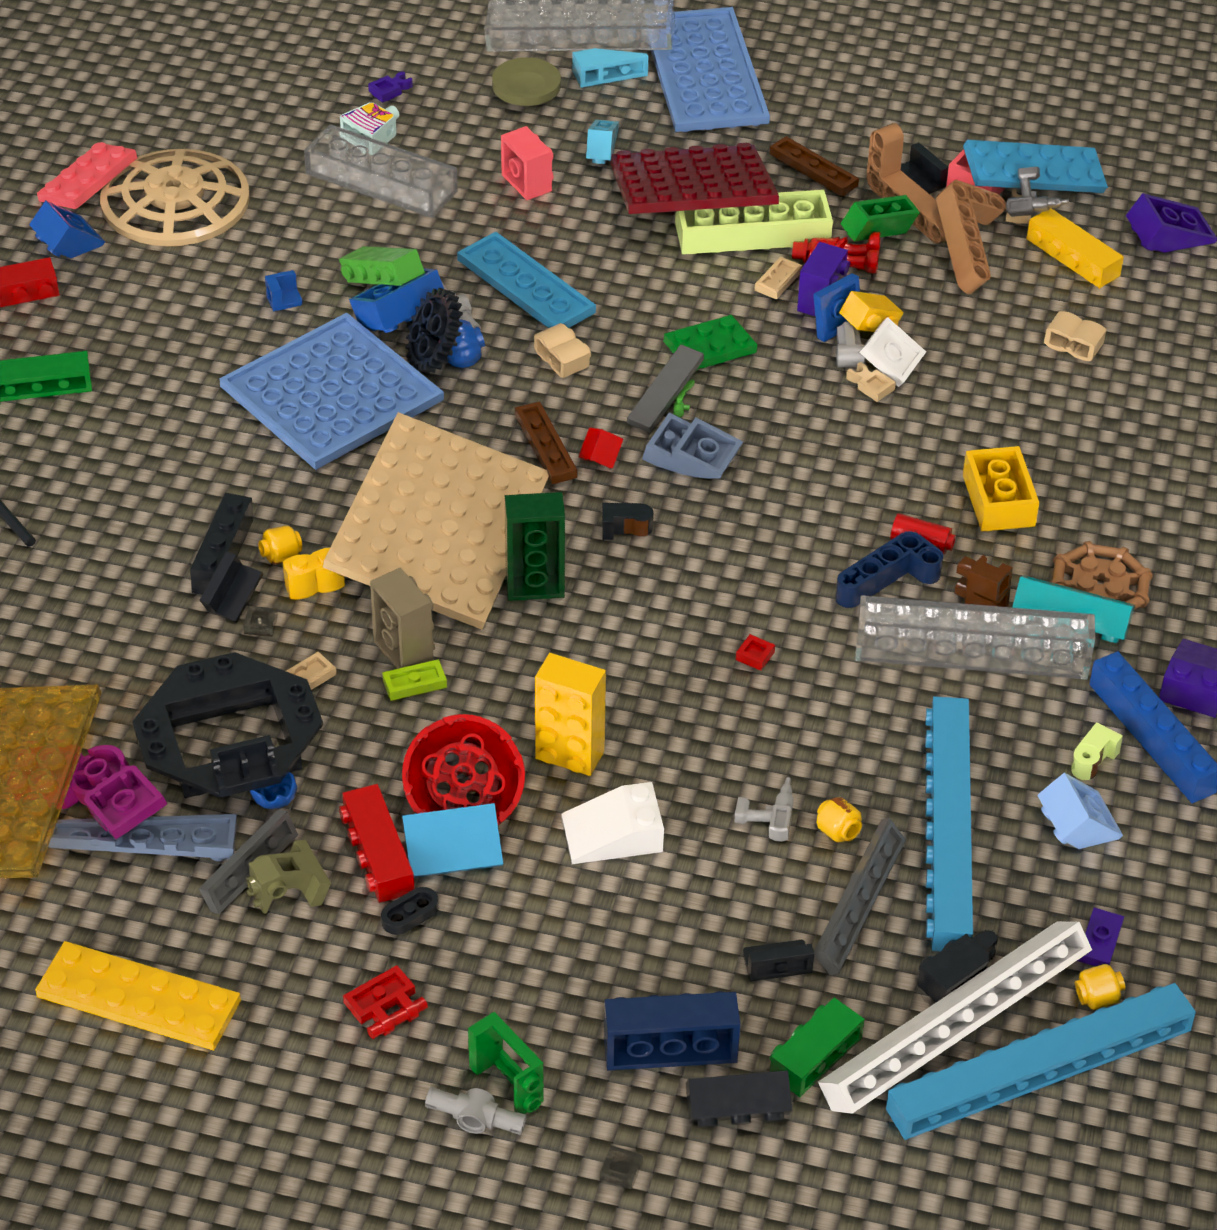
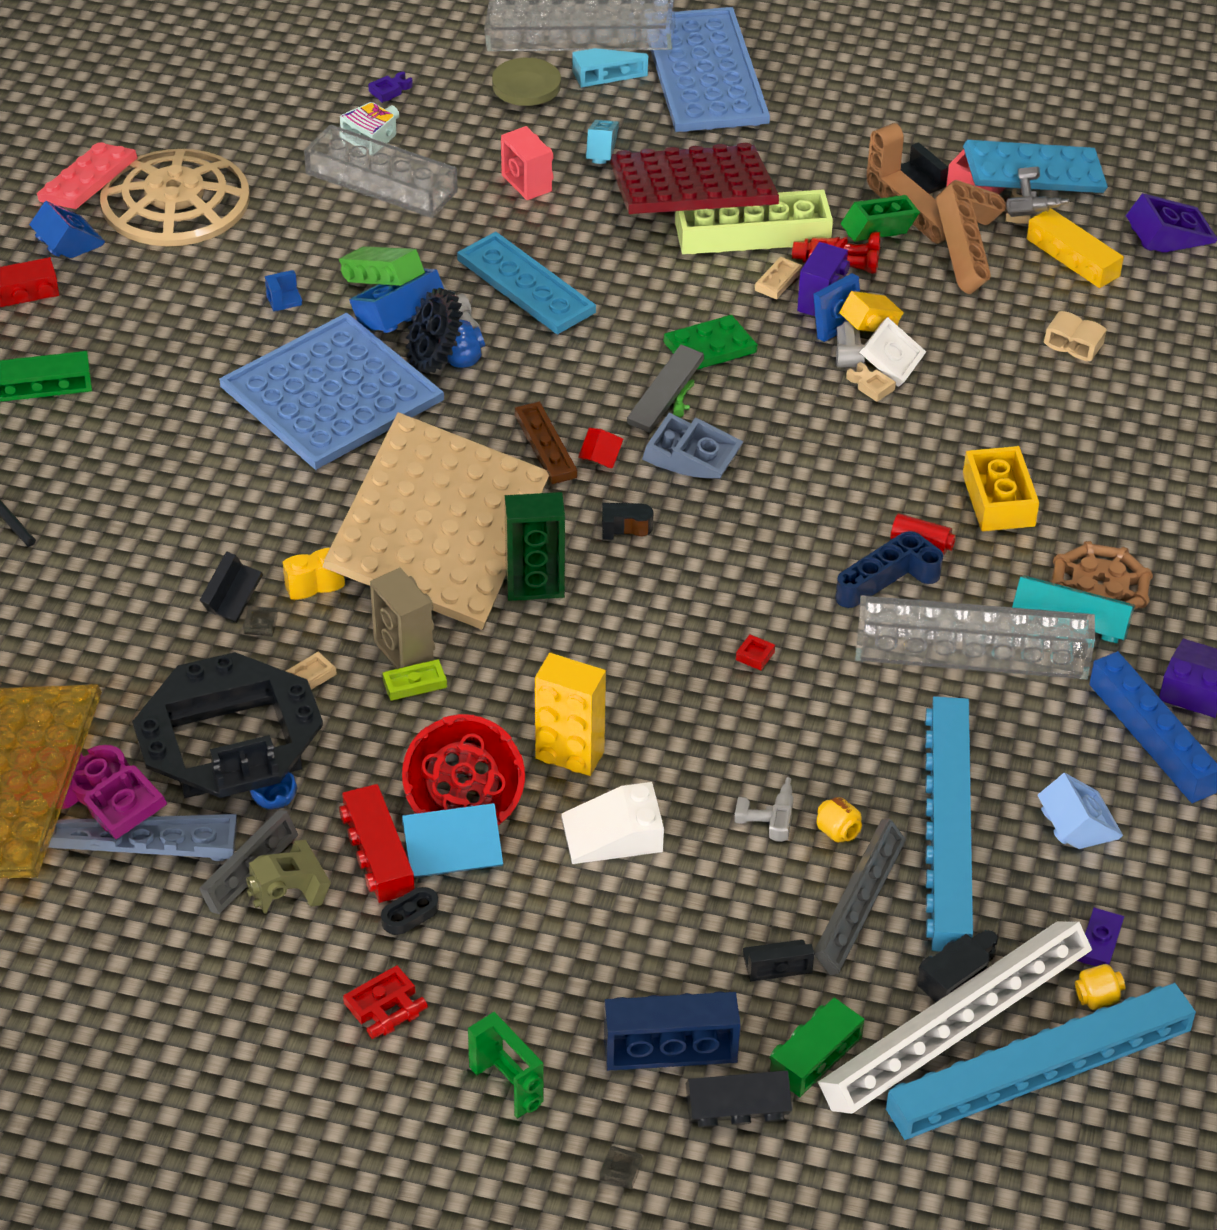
yellow plate [35,941,241,1051] -> none
black brick [190,492,253,595] -> none
yellow head [258,525,302,565] -> none
light grey pin [425,1087,527,1135] -> none
tan brick [534,323,591,378] -> none
reddish brown plate [769,136,859,197] -> none
reddish brown hips [955,555,1013,622] -> none
yellowish green leg [1071,722,1123,780] -> none

